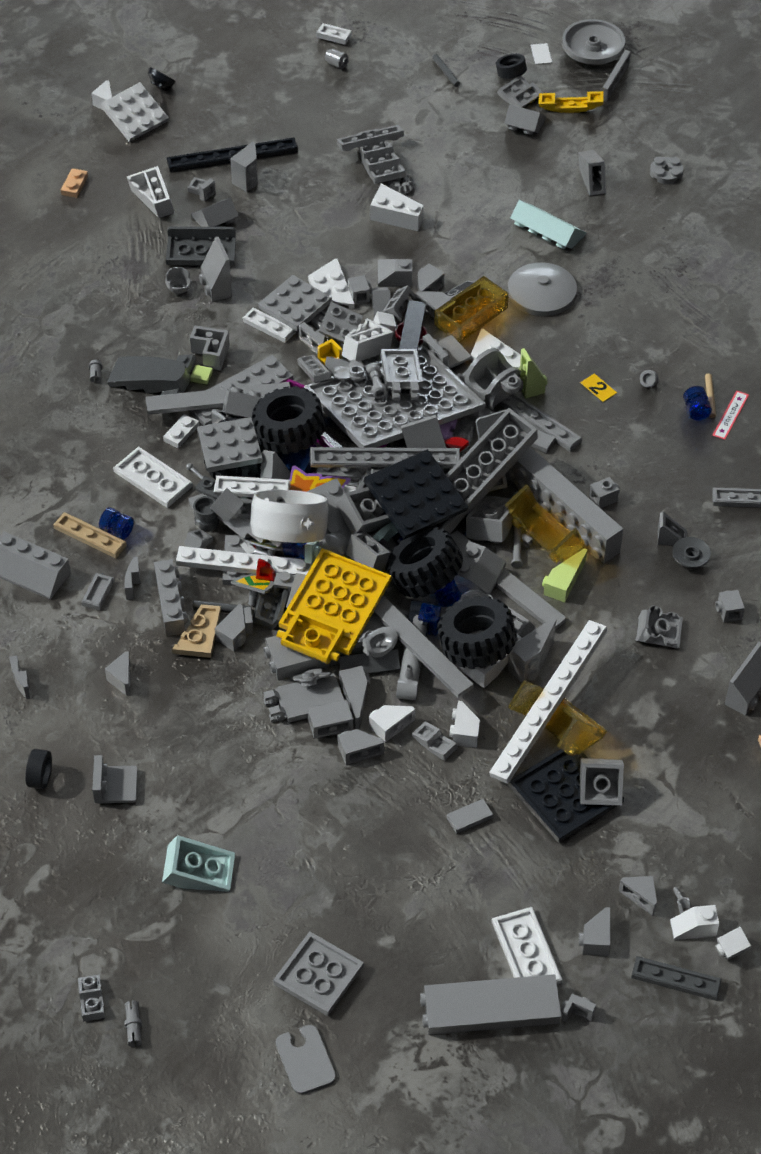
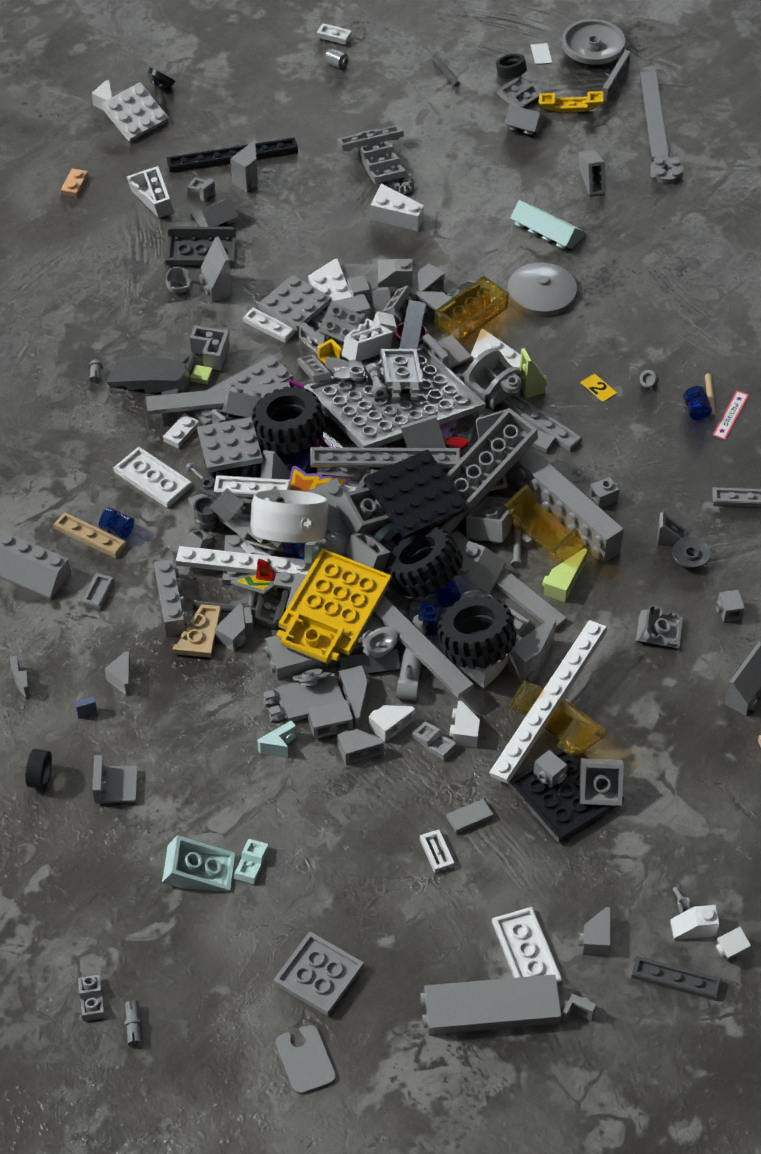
light grey slope [124,557,140,600] -> none
light grey slope [619,876,657,916] -> none
none -> sand blue tile [75,696,98,719]
none -> light aqua slope [234,839,268,884]
none -> light aqua slope [258,721,296,758]
none -> light grey slope [332,294,371,323]
none -> white tile [420,829,454,873]
none -> light grey brick [534,750,567,788]
none -> light grey tile [640,71,669,161]

